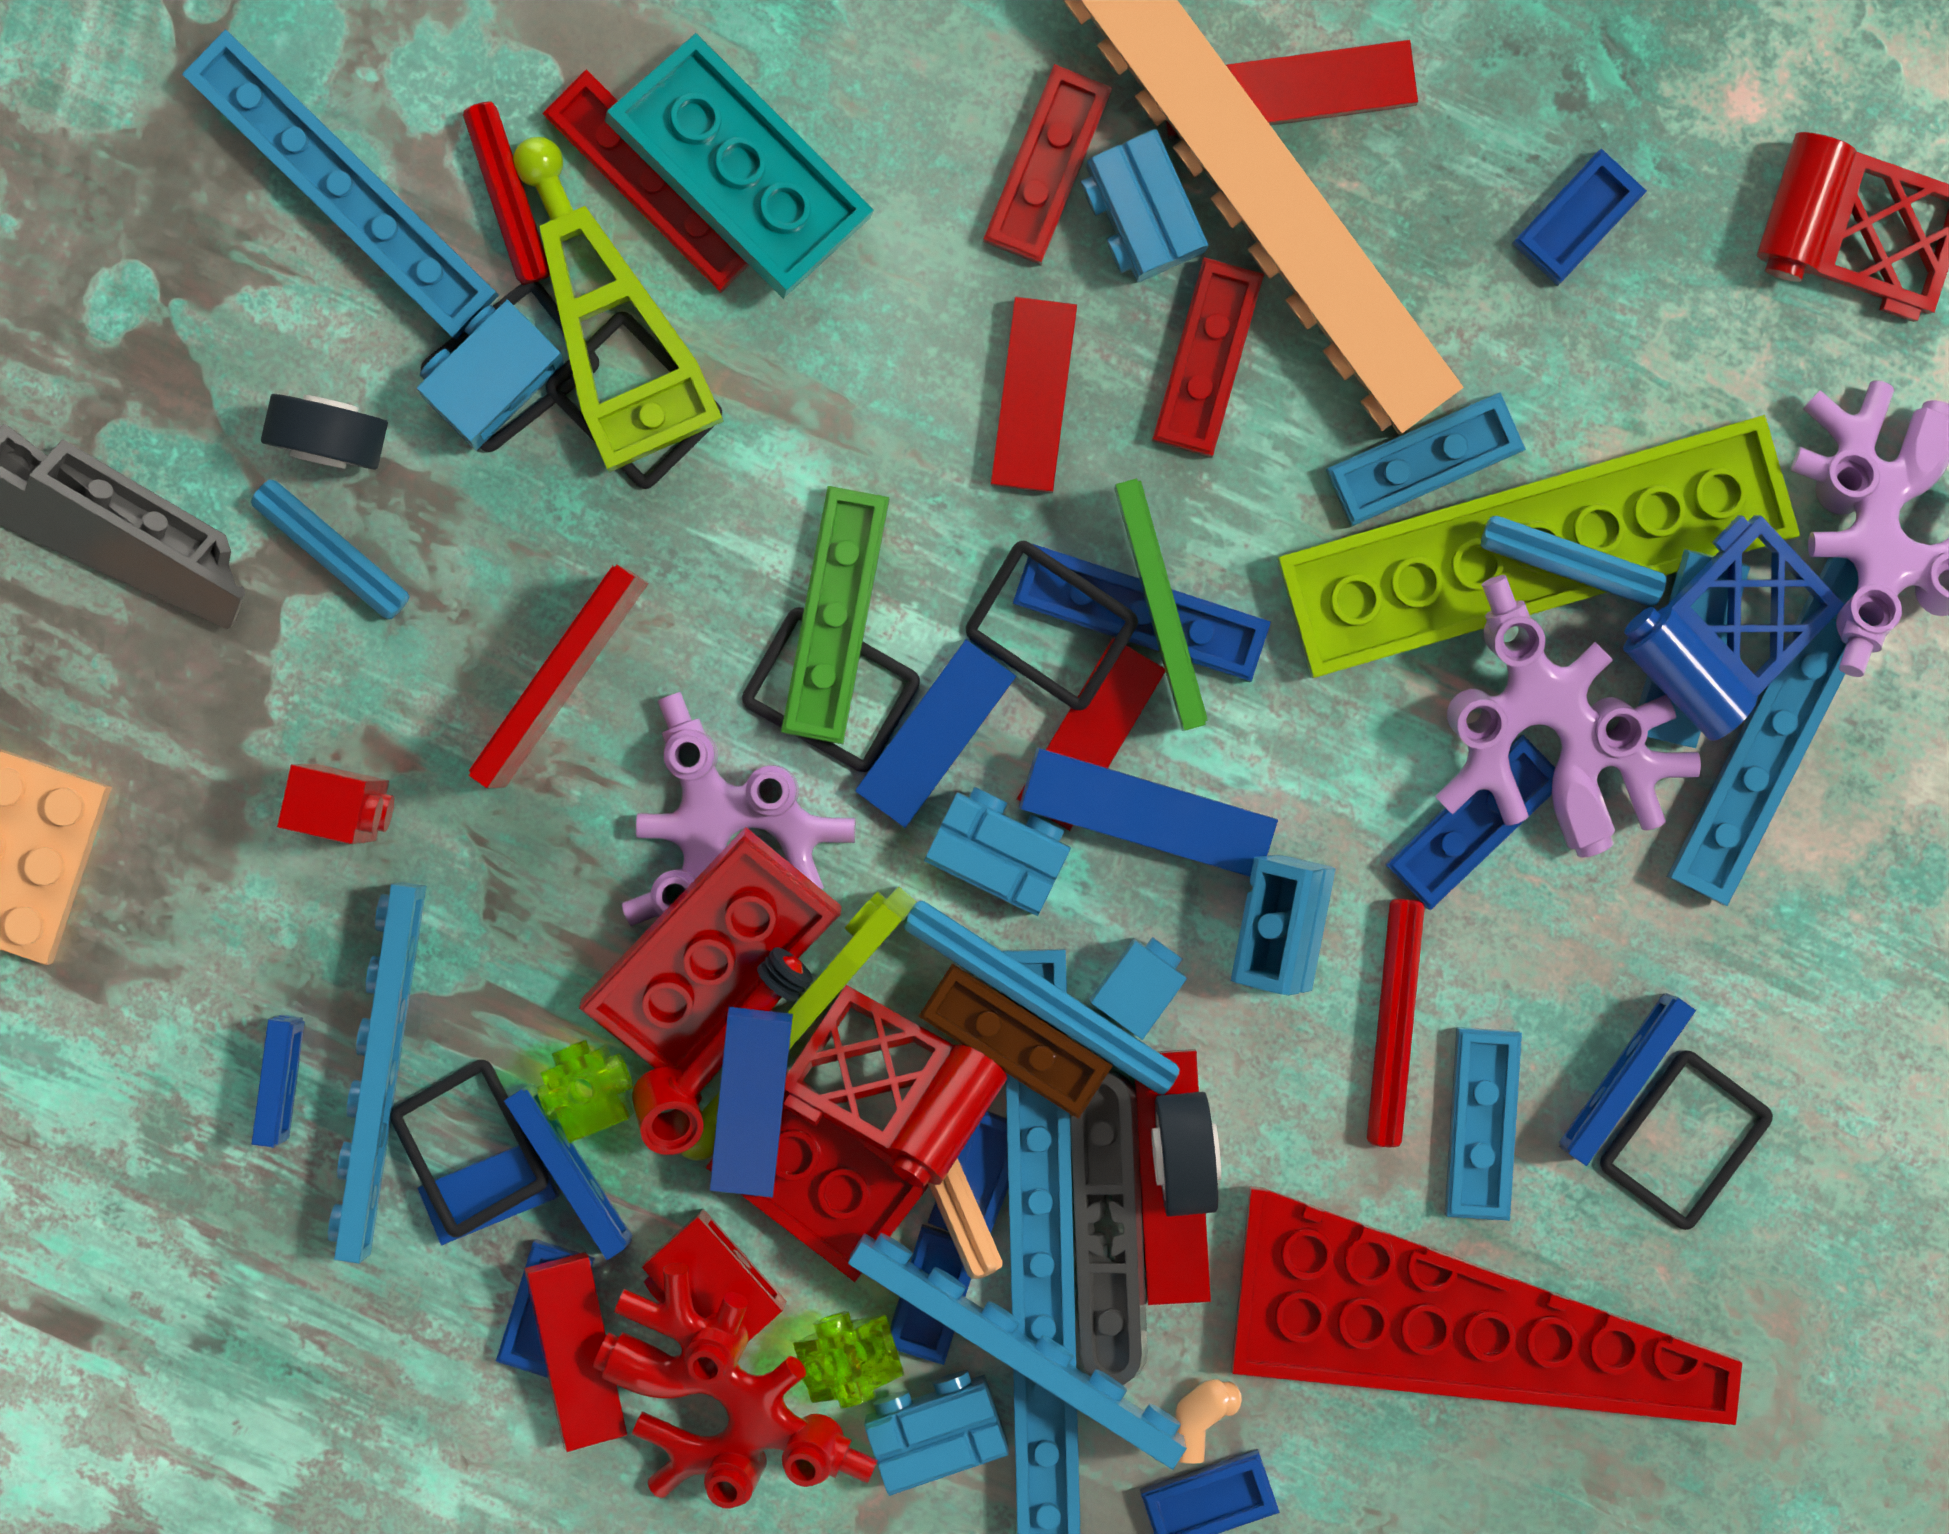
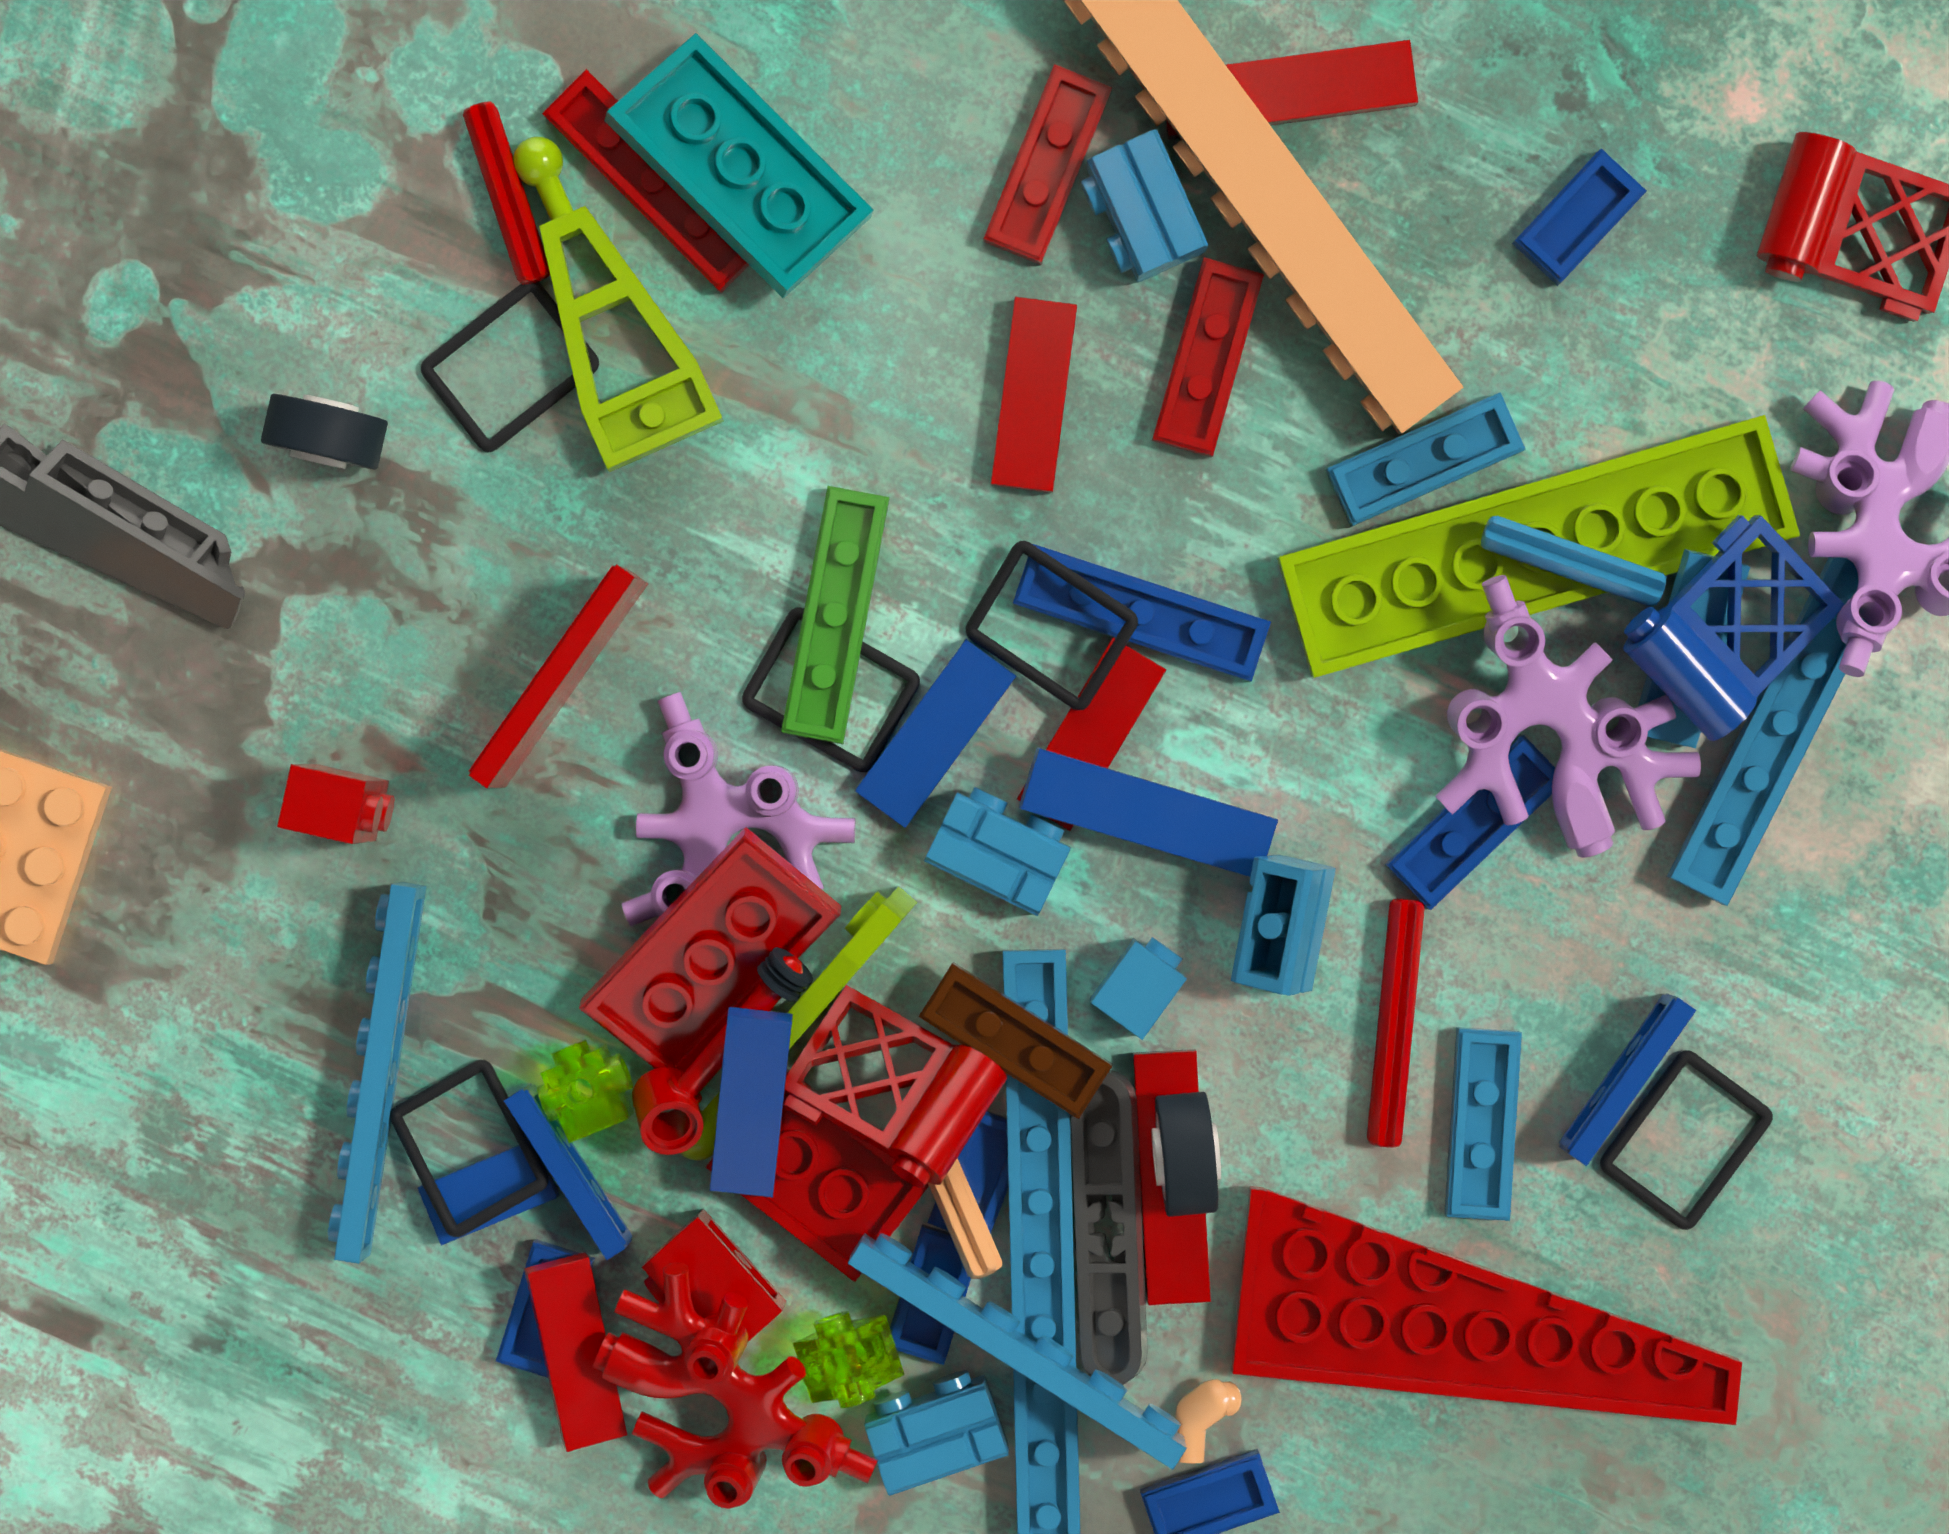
dark azure plate [182,29,499,340] -> none
dark azure axle [251,479,410,619] -> none
blue tile [251,1015,305,1148] -> none
dark azure brick [417,299,565,451] -> none
black piece [546,311,722,489] -> none
dark azure axle [903,901,1180,1095] -> none
bright green tile [1114,478,1208,731] -> none

